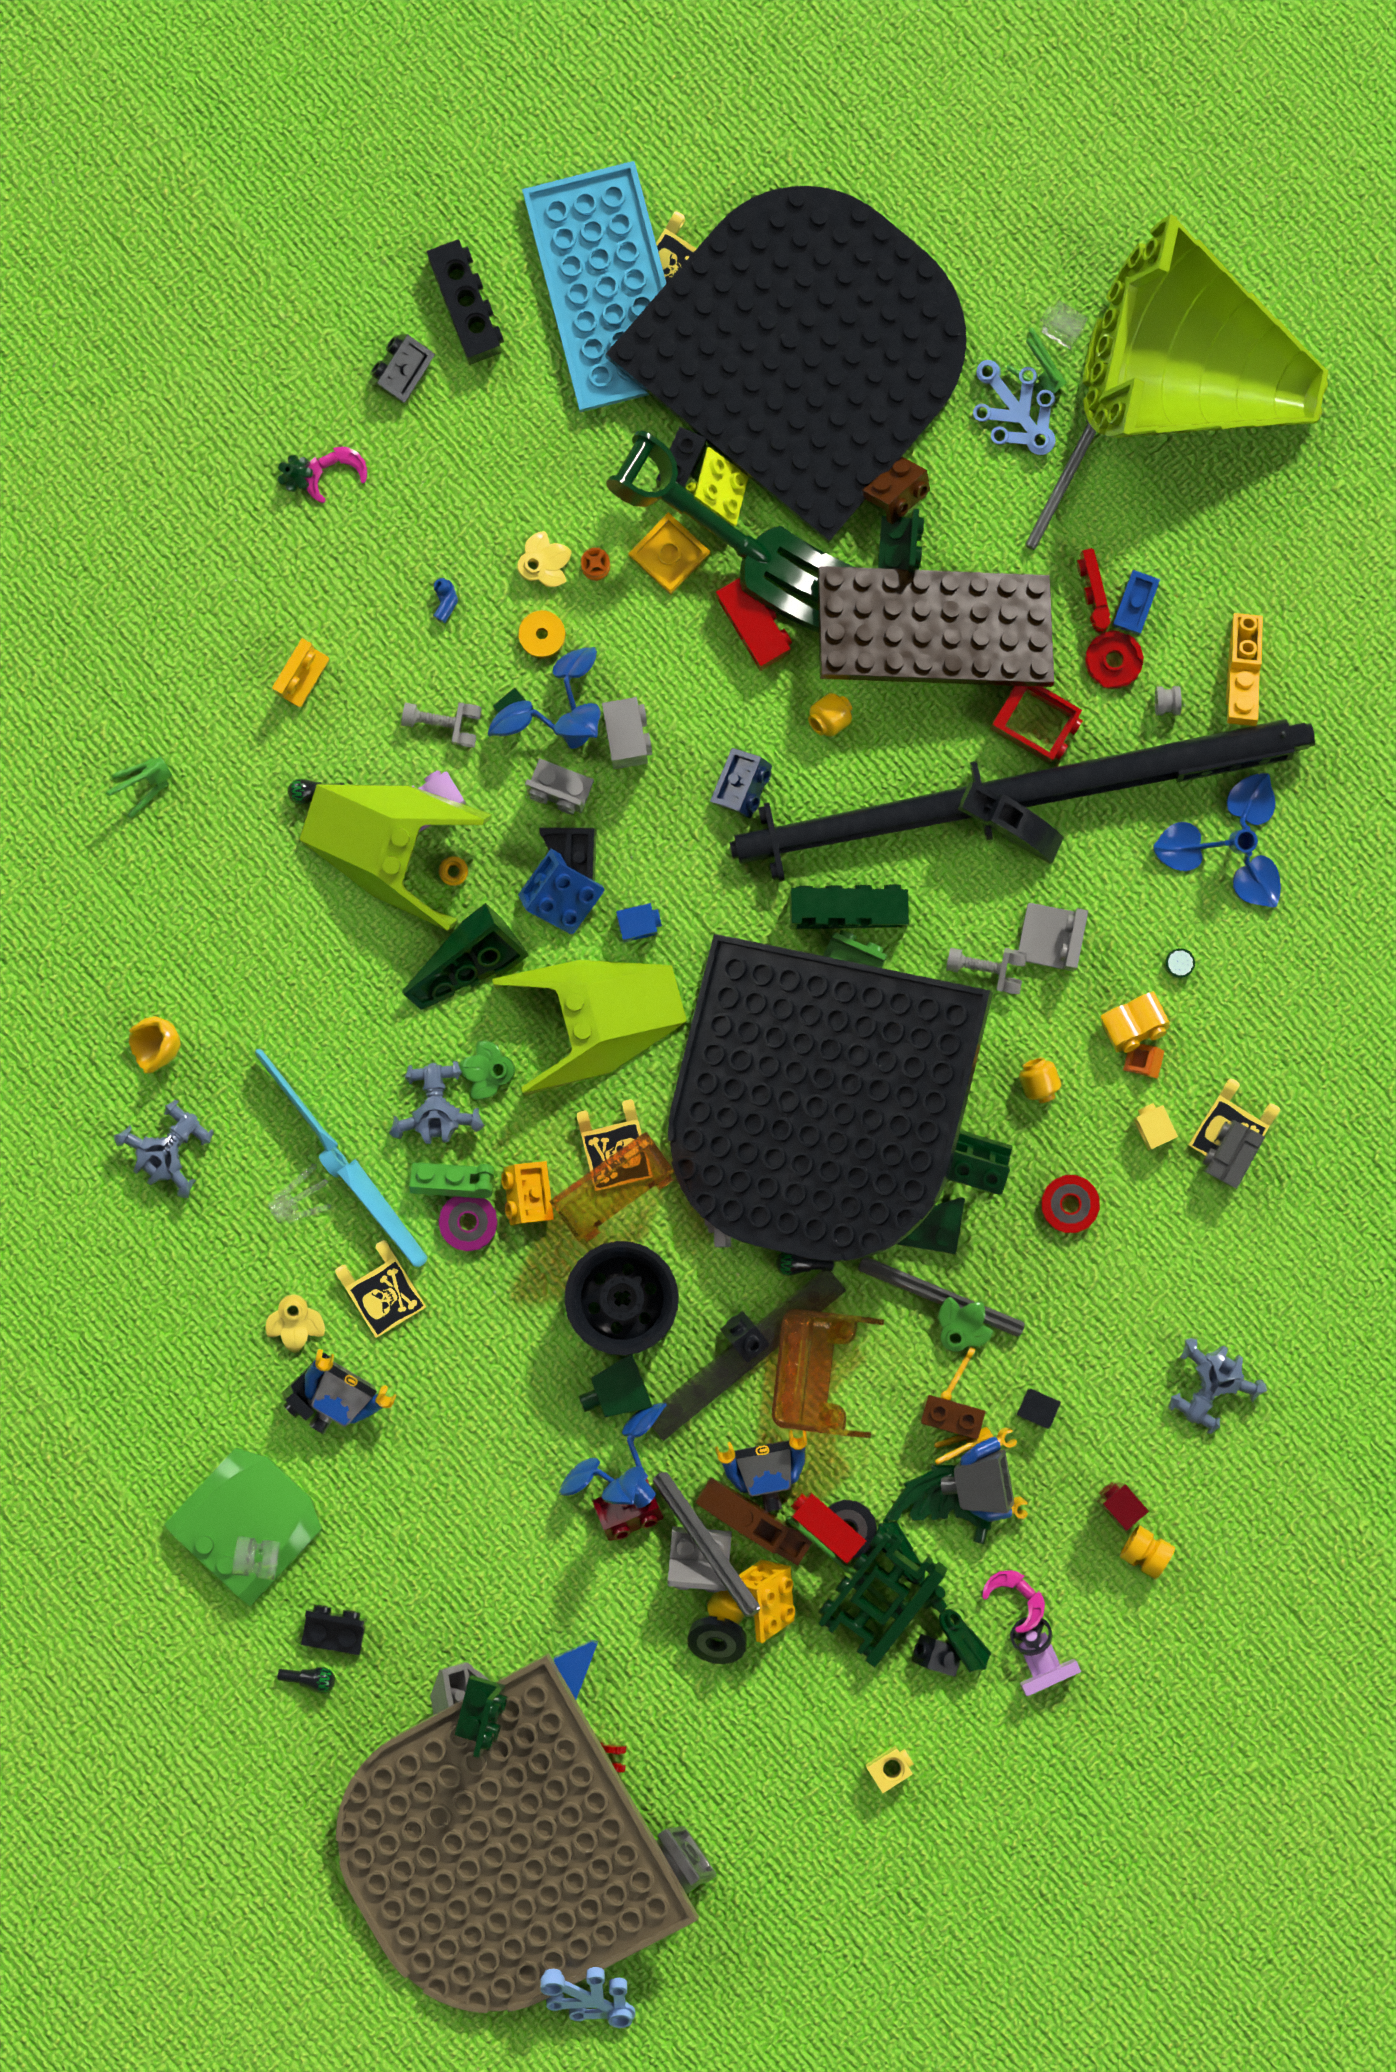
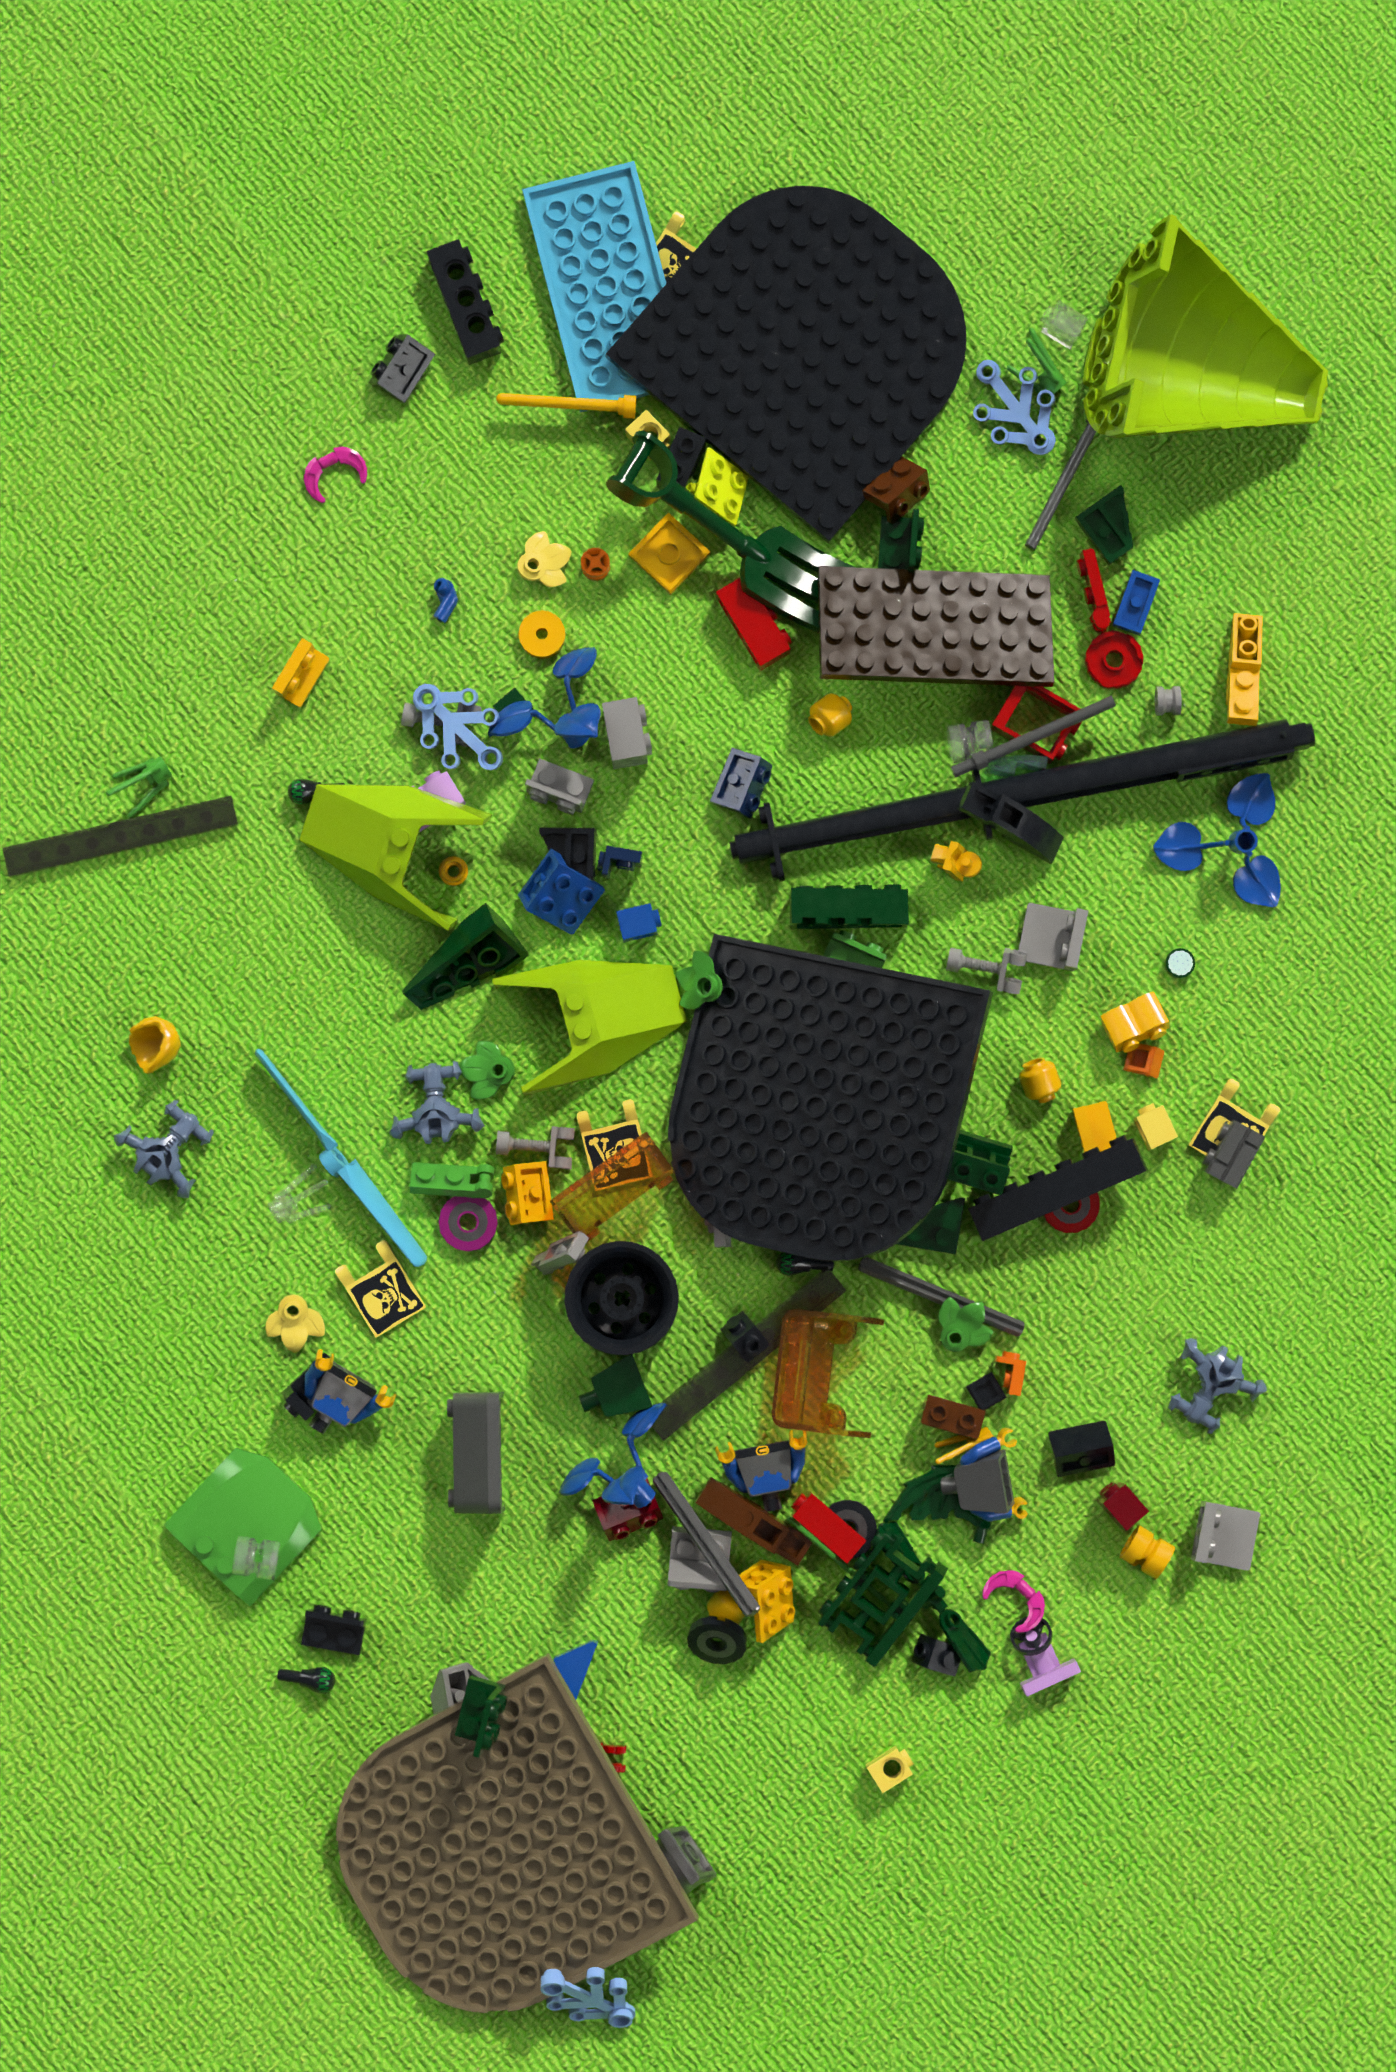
dark green plant [278,455,313,492] -> none
yellow hinge [940,1346,976,1401] -> none
black panel [1015,1388,1061,1429] -> none
none -> clear smoke tile [3,796,239,878]
none -> light blue plant [413,684,503,770]
none -> dark grey windscreen [447,1392,505,1514]
none -> yellow piece [496,393,636,419]
none -> light grey bar [496,1126,575,1169]
none -> light grey hinge [531,1231,589,1275]
none -> dark blue bracket [597,845,643,879]
none -> light yellow brick [625,410,671,461]
none -> bright green plate [676,951,723,1010]
none -> yellow hips [930,841,982,882]
none -> clear wheel [947,720,993,764]
none -> dark grey bar [950,696,1116,778]
none -> black tile [965,1372,1007,1410]
none -> black brick [968,1135,1148,1241]
none -> clear light blue slope [984,755,1048,777]
none -> orange bracket [994,1351,1026,1396]
none -> black panel [1048,1421,1116,1477]
none -> yellow panel [1072,1101,1117,1152]
none -> dark green wing [1075,485,1134,566]
none -> light grey bracket [1191,1501,1260,1571]

